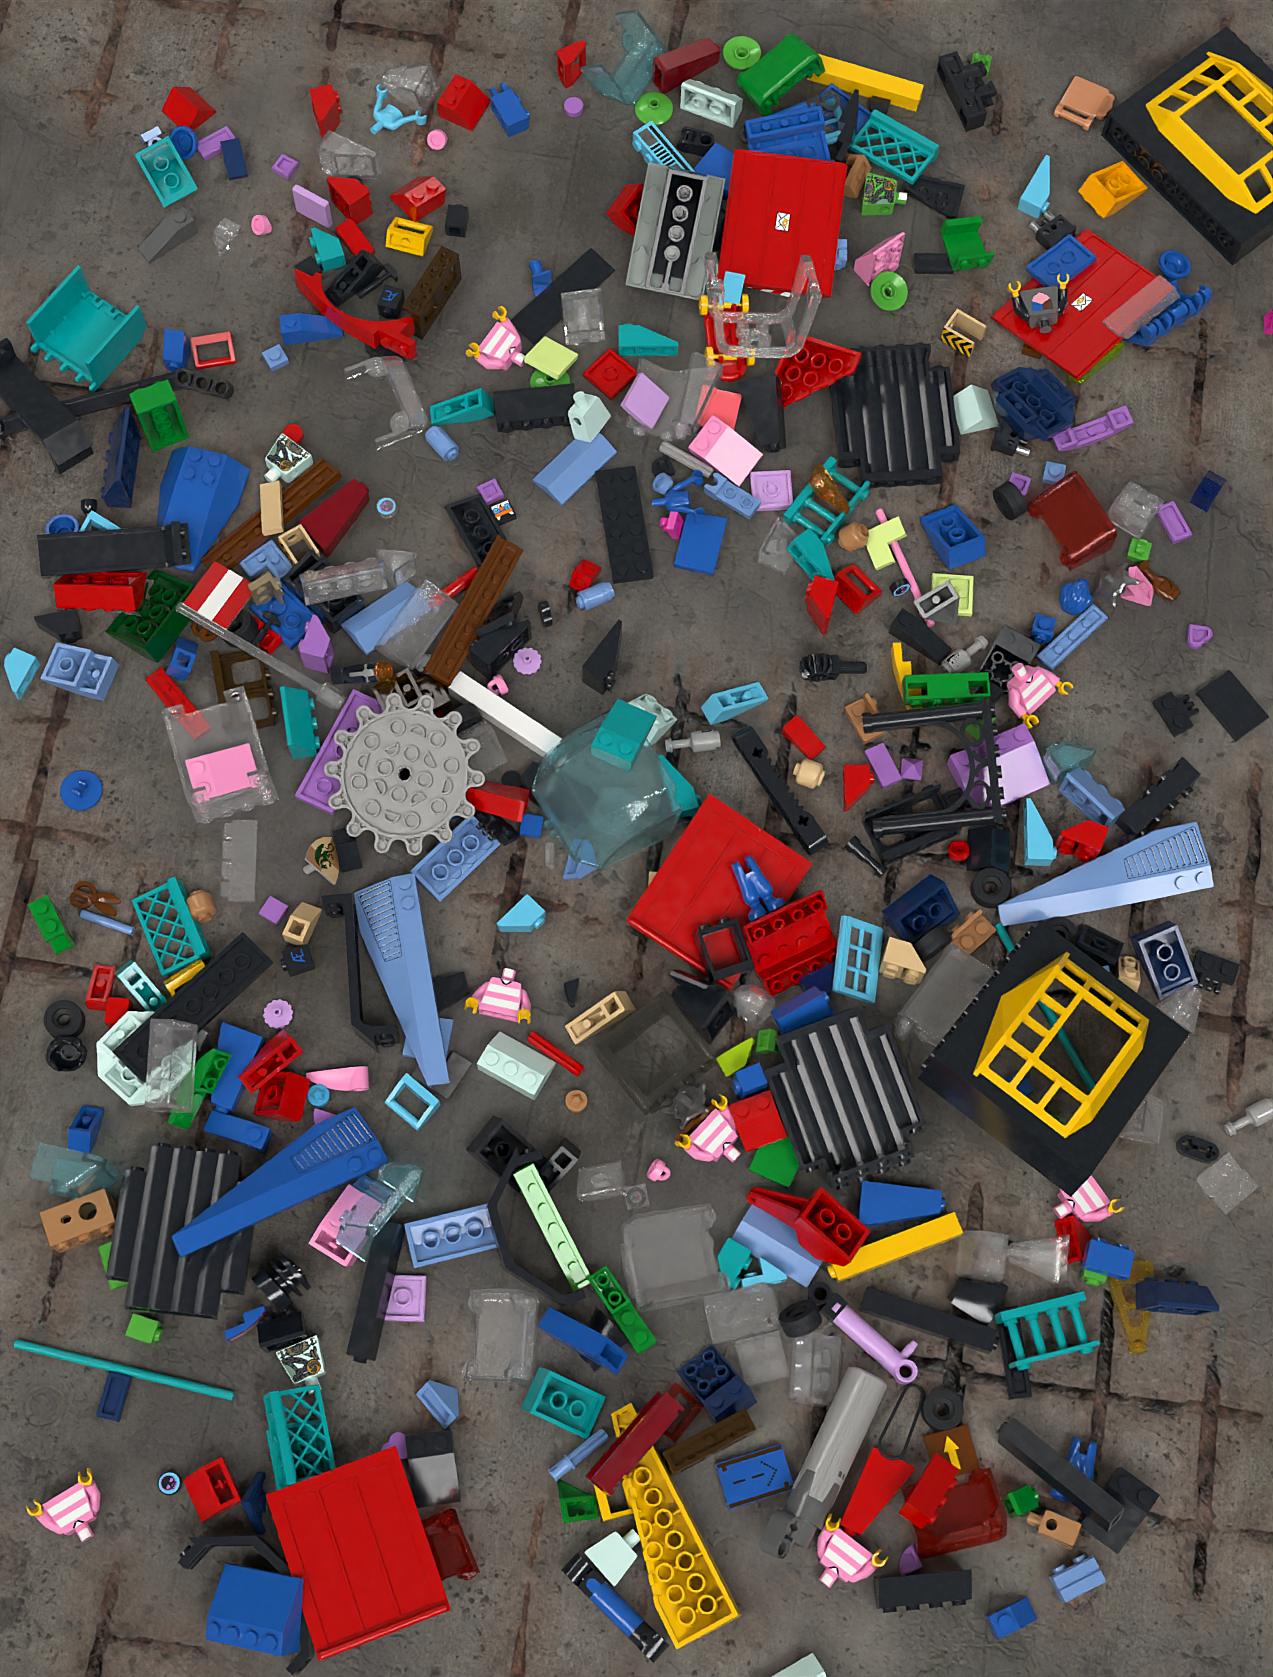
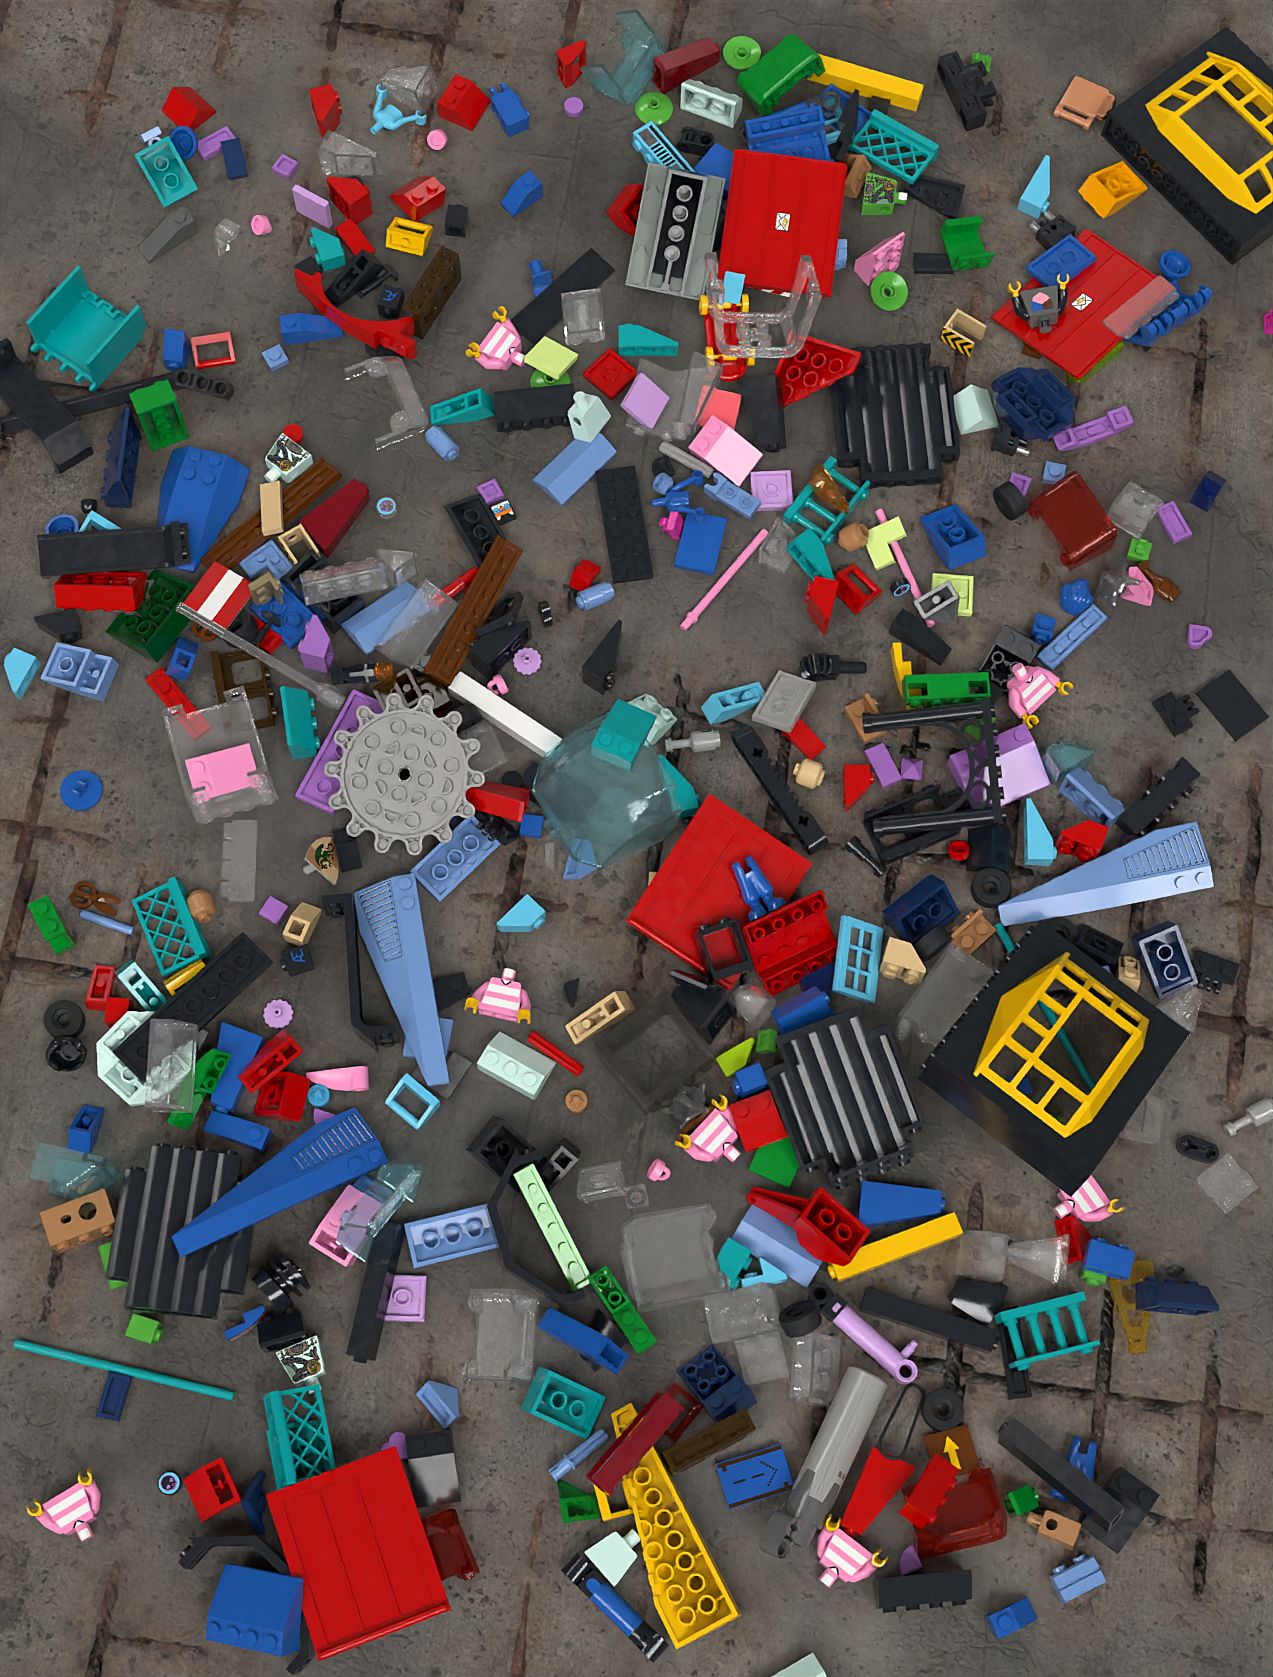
light grey piece [939,636,988,674] -> none
none -> blue slope [501,171,543,218]
none -> bright pink bar [680,529,769,631]
none -> light grey tile [752,670,817,733]

